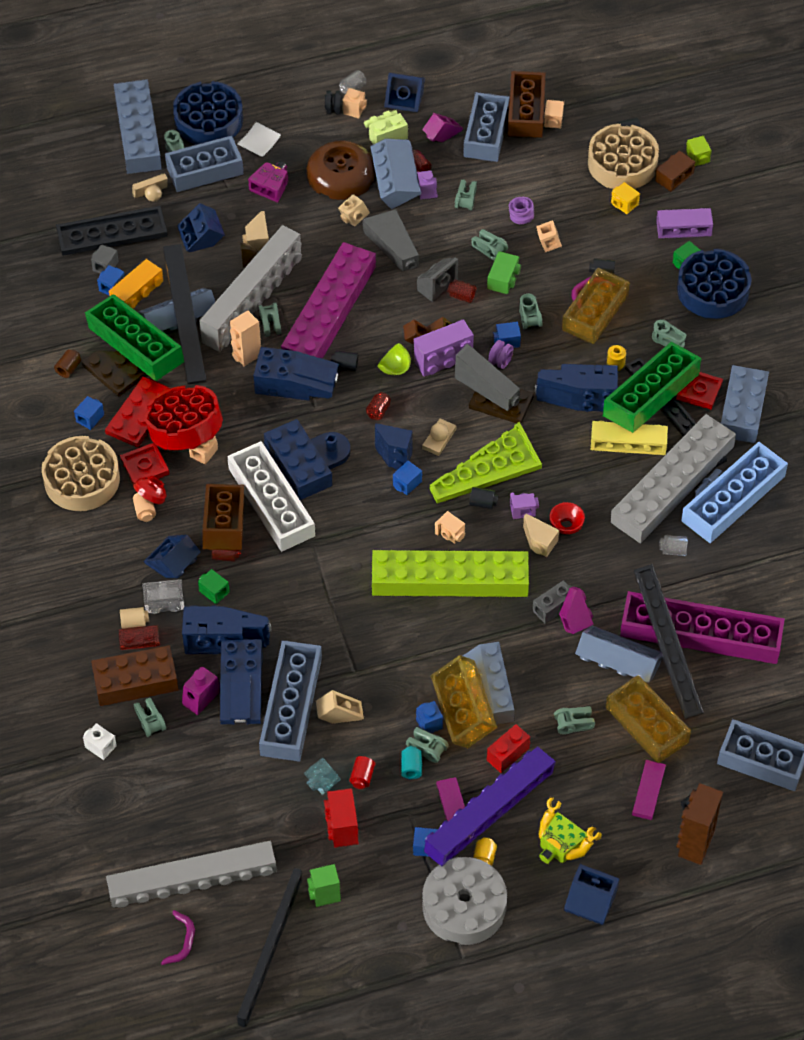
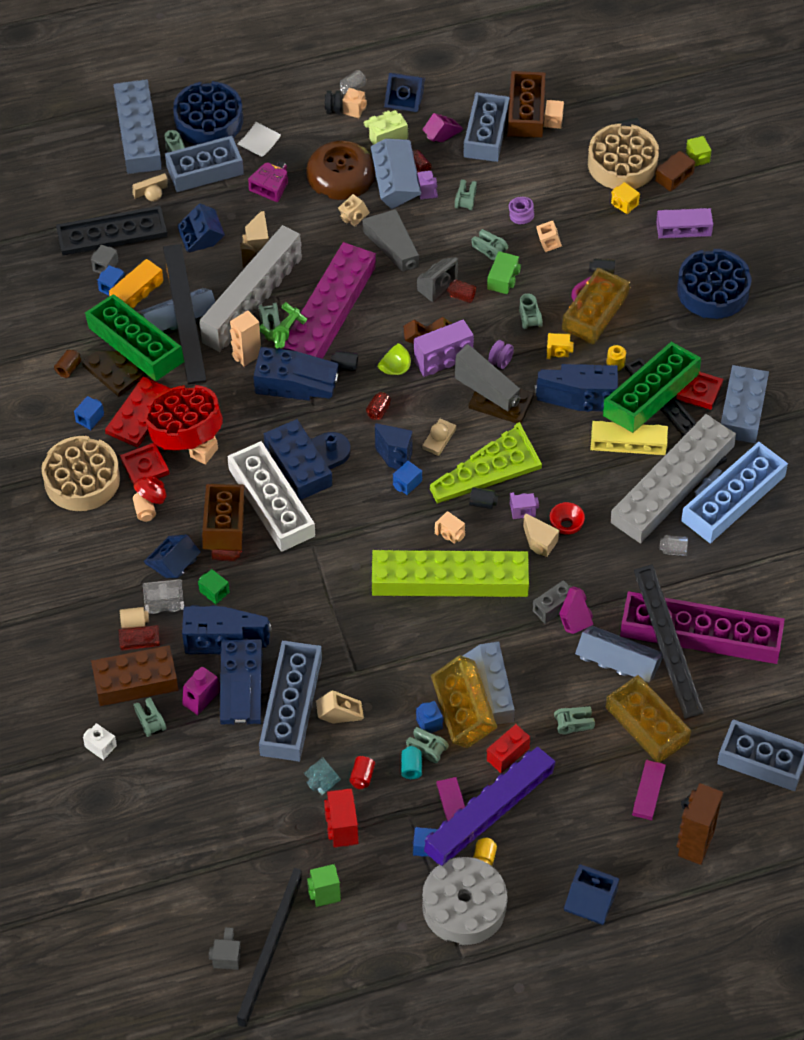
light grey brick [106,841,277,907] -> none
magenta animal [161,910,195,965] -> none
blue brick [493,322,521,348] -> none
torso [539,798,602,864] -> none
sand green piece [652,320,687,348] -> none
green brick [673,241,700,269] -> none
none -> dark grey brick [209,927,241,970]
none -> bright green axle [259,302,307,348]
none -> yellow brick [547,333,573,359]

